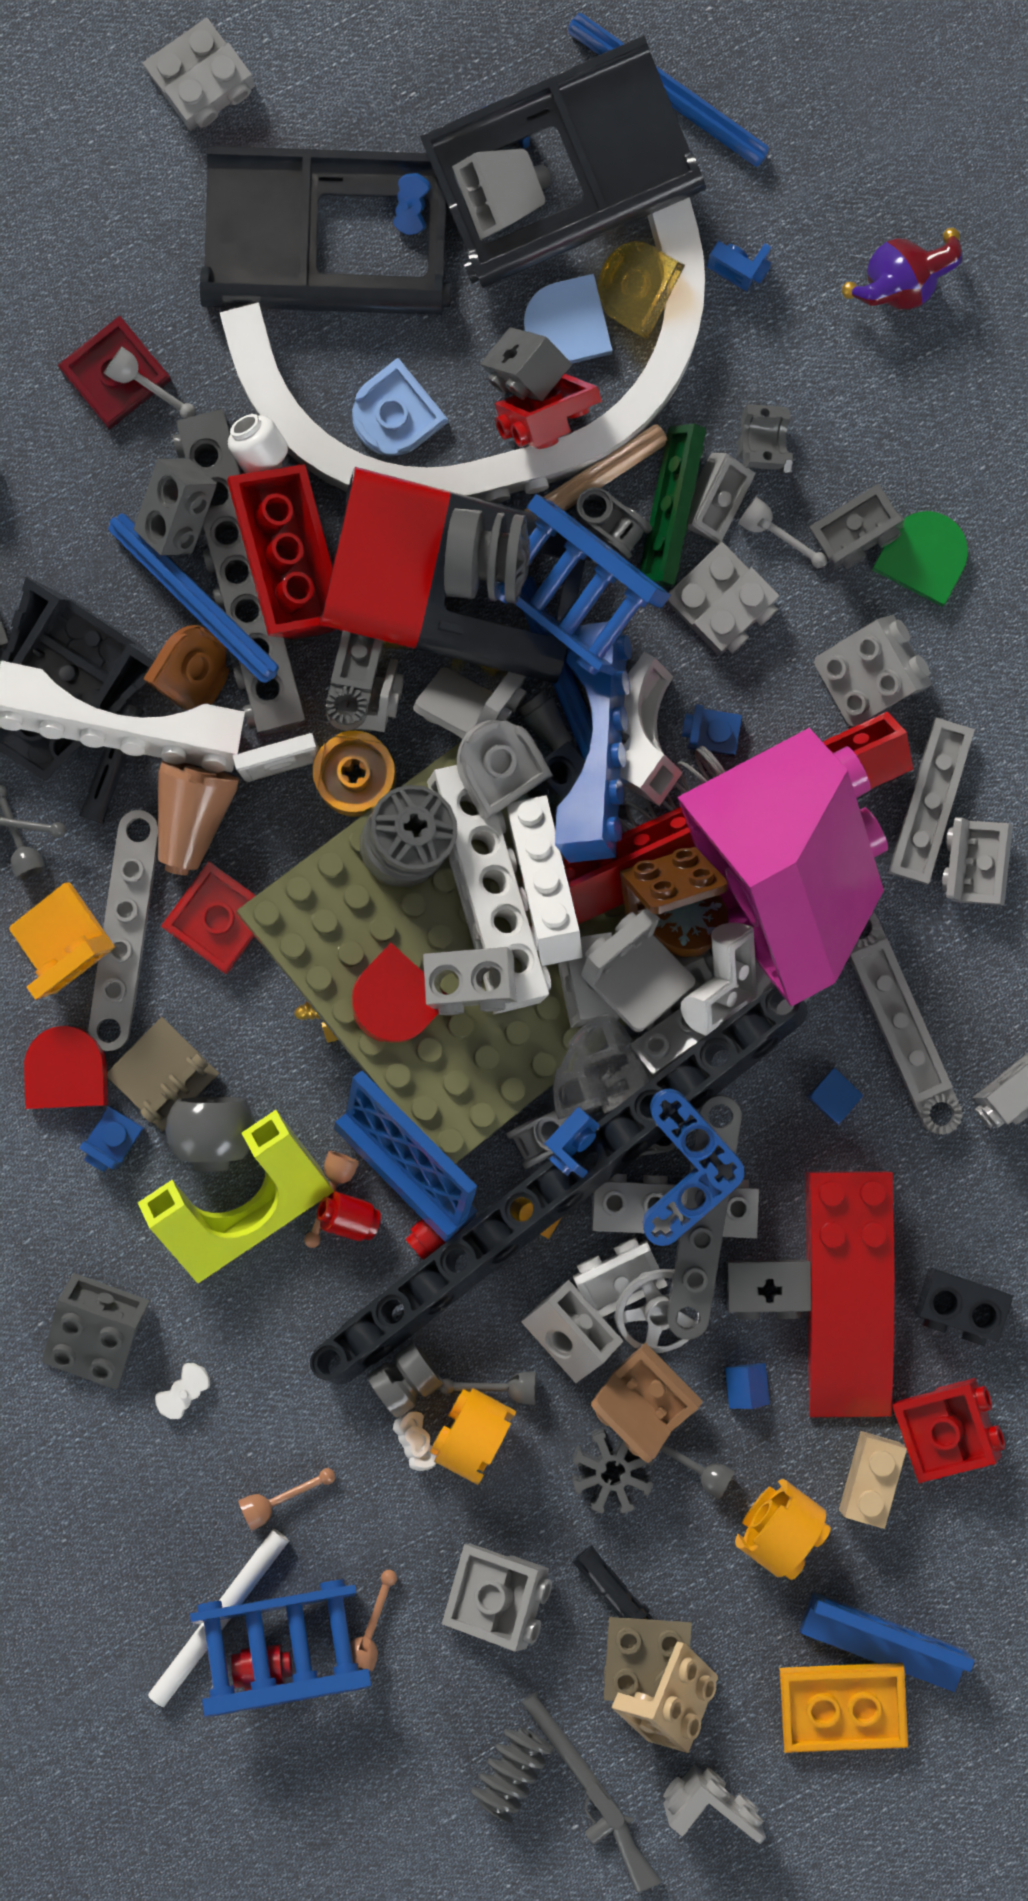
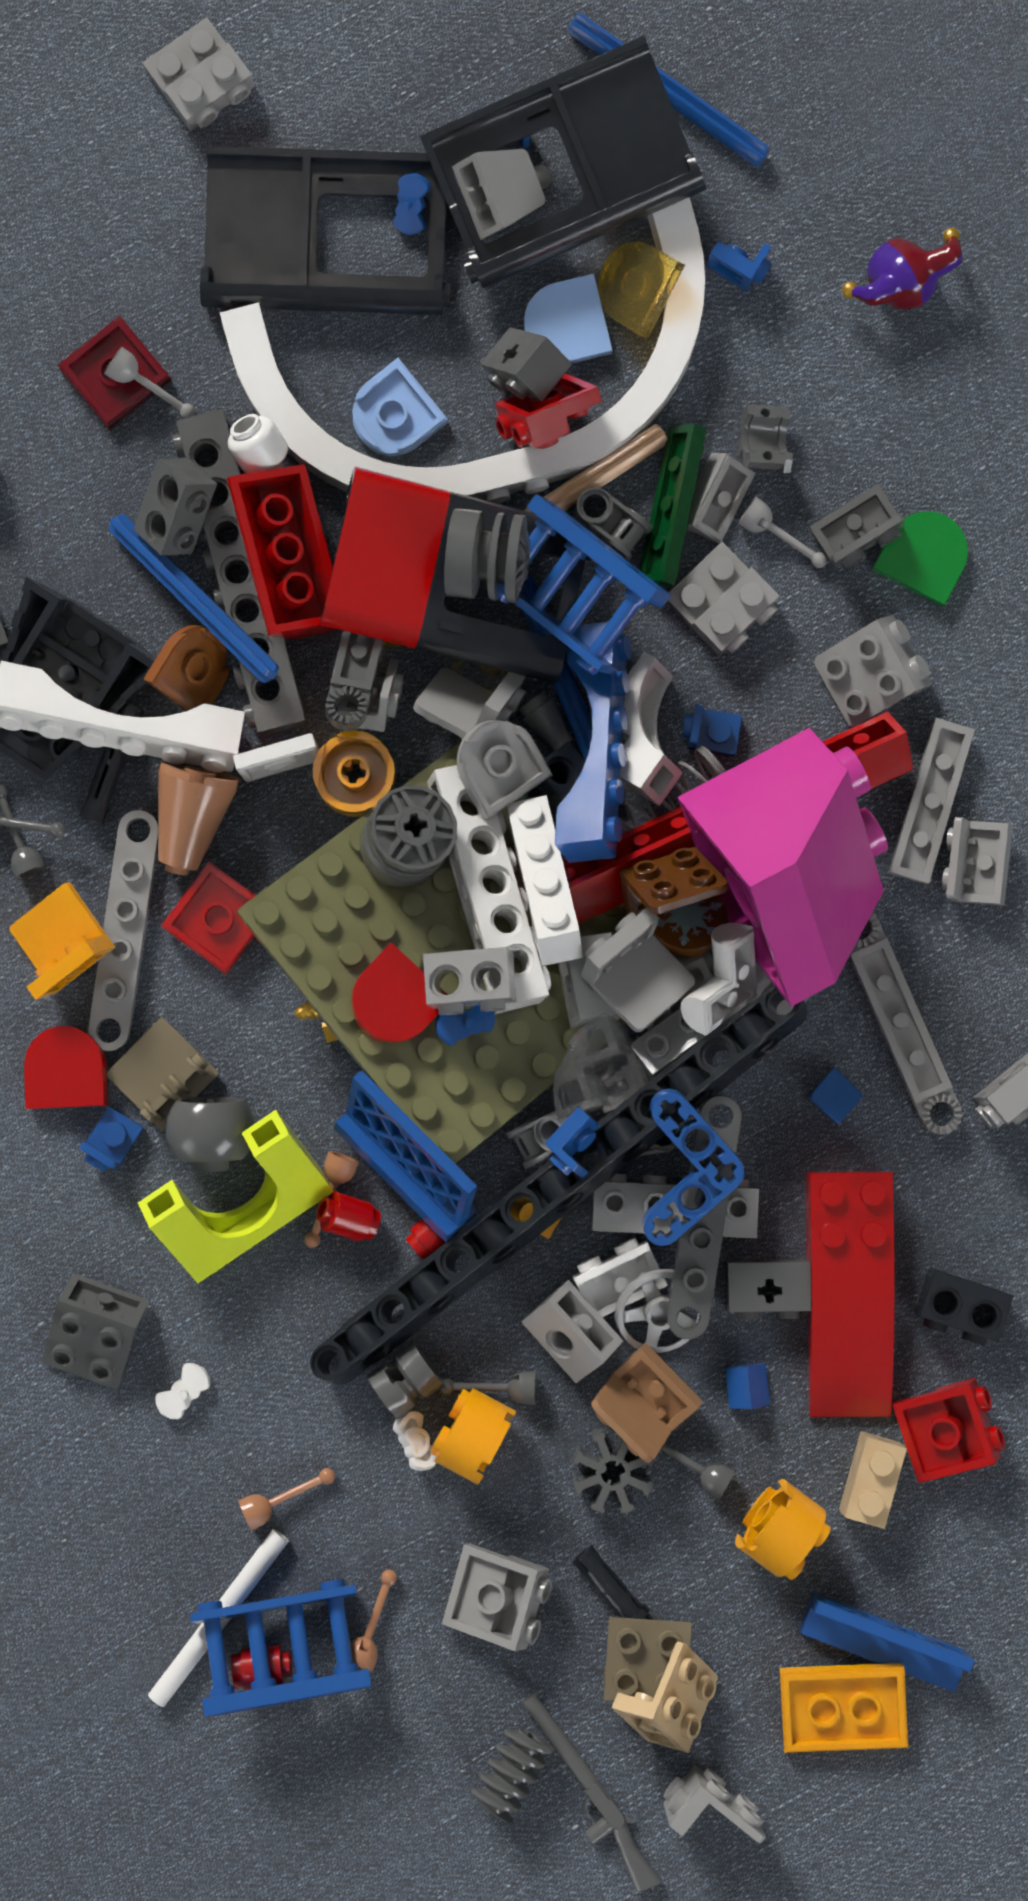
none -> blue piece [435,1005,495,1046]

